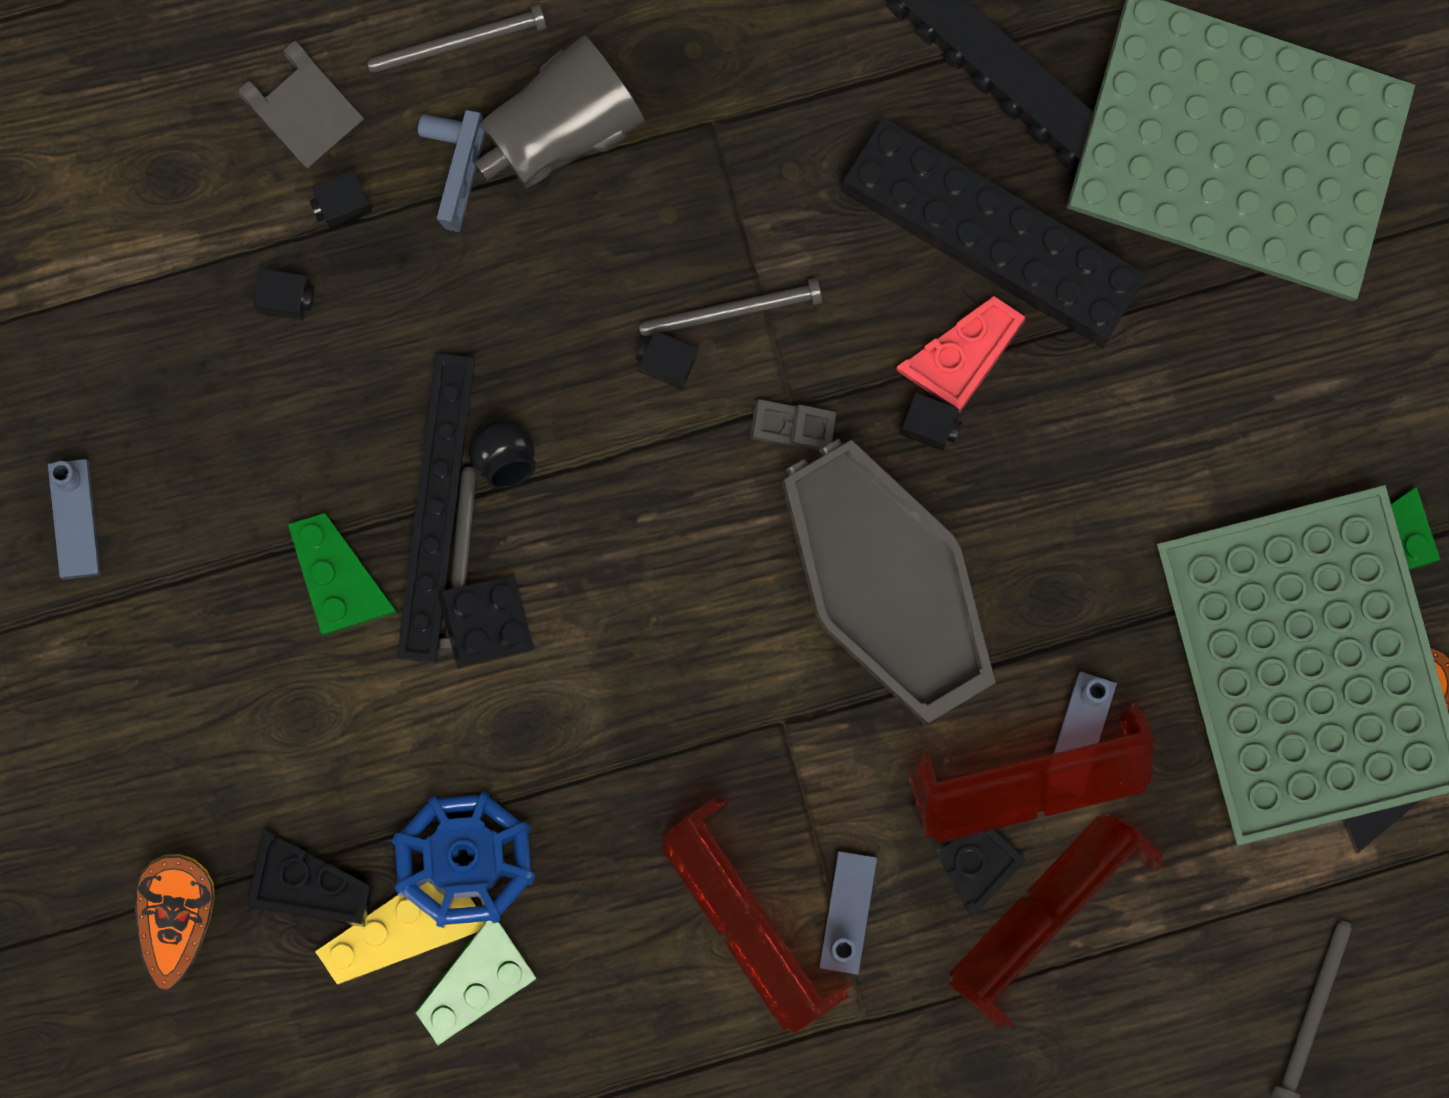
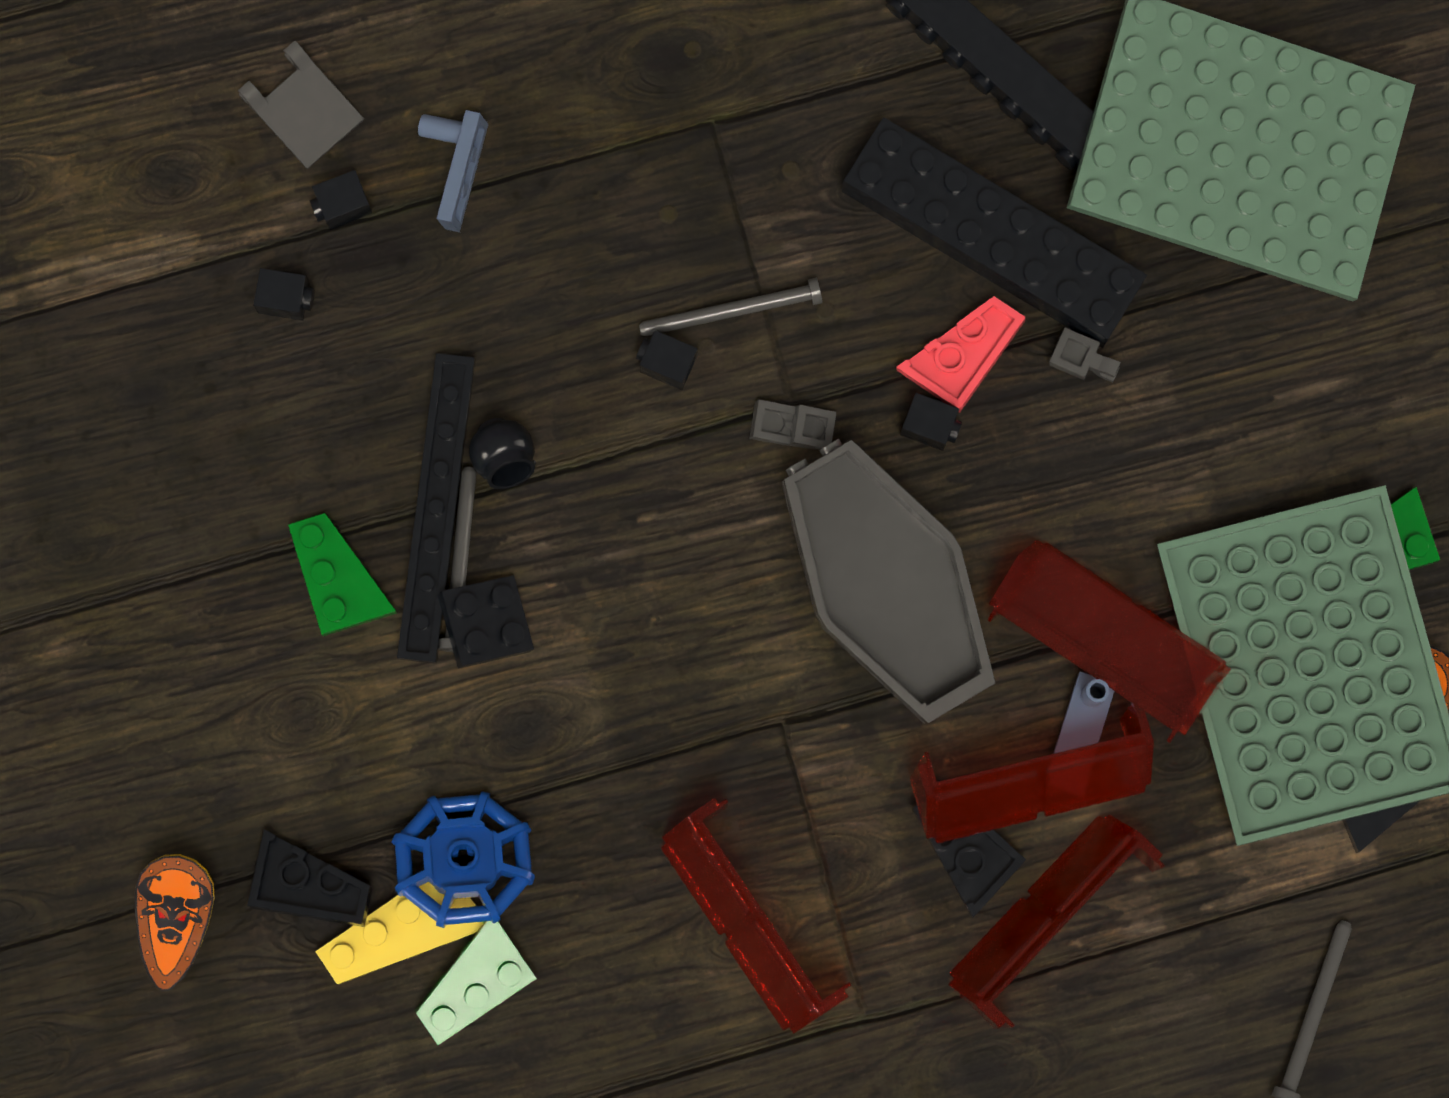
sand blue piece [48,459,101,580] -> none
dark grey bar [367,3,547,73] -> none
dark grey torso [474,34,645,188] -> none
sand blue piece [819,851,877,975] -> none
none -> clear red piece [987,540,1231,743]
none -> dark grey plate [1049,328,1121,383]

